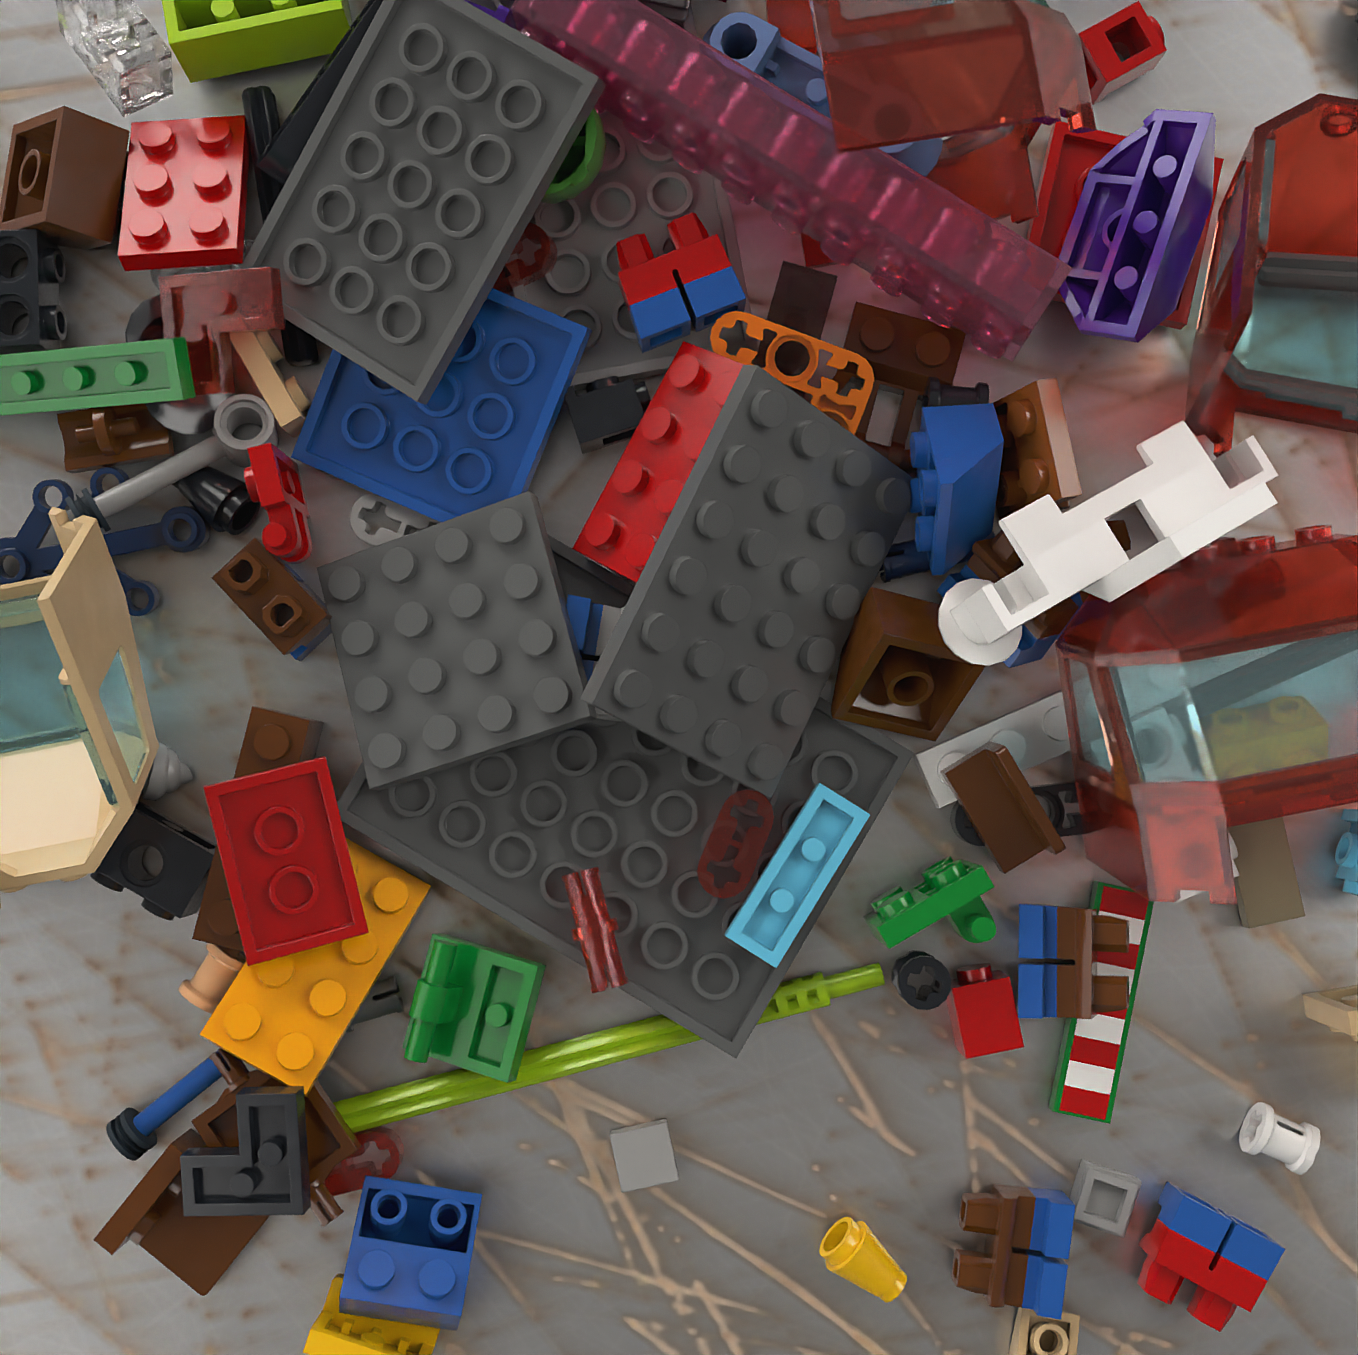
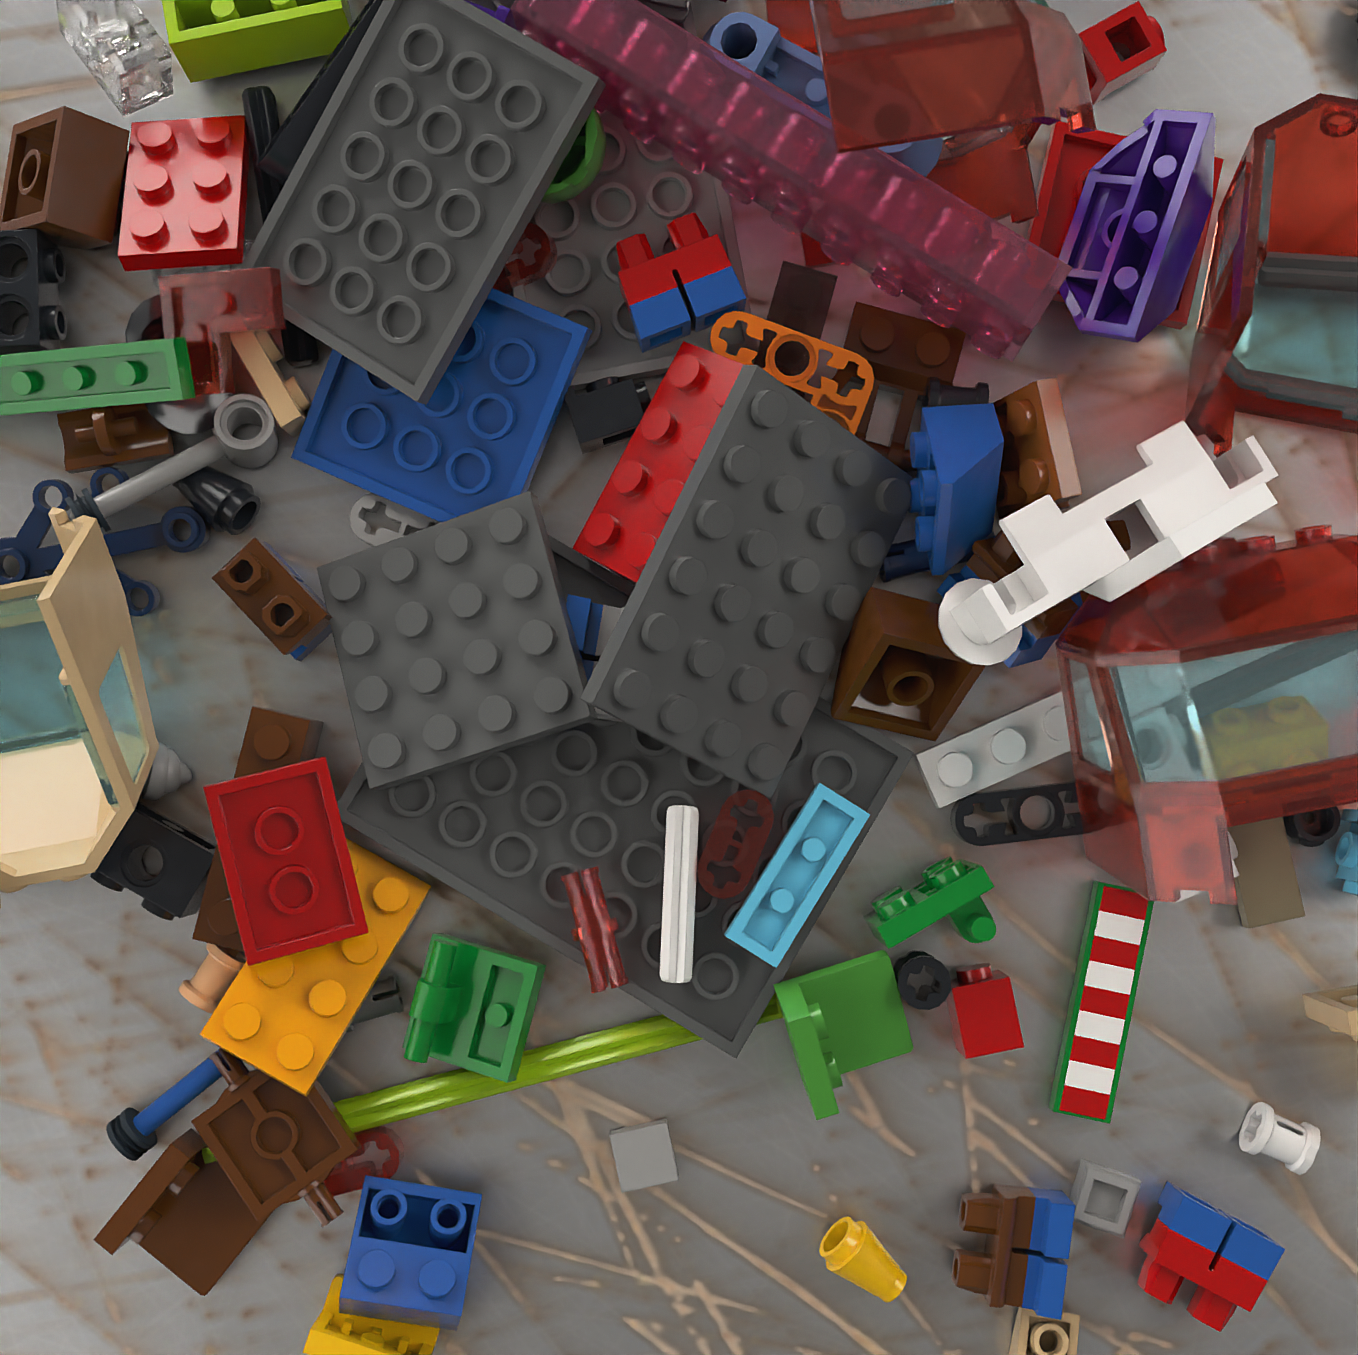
black plate [180,1086,311,1216] -> none
red plate [244,442,312,564] -> none
reddish brown panel [940,741,1066,874] -> none
reddish brown hips [1018,903,1129,1019] -> none
none -> white axle [660,805,699,983]
none -> bright green bracket [773,950,913,1120]
none -> black plate [1283,793,1341,847]

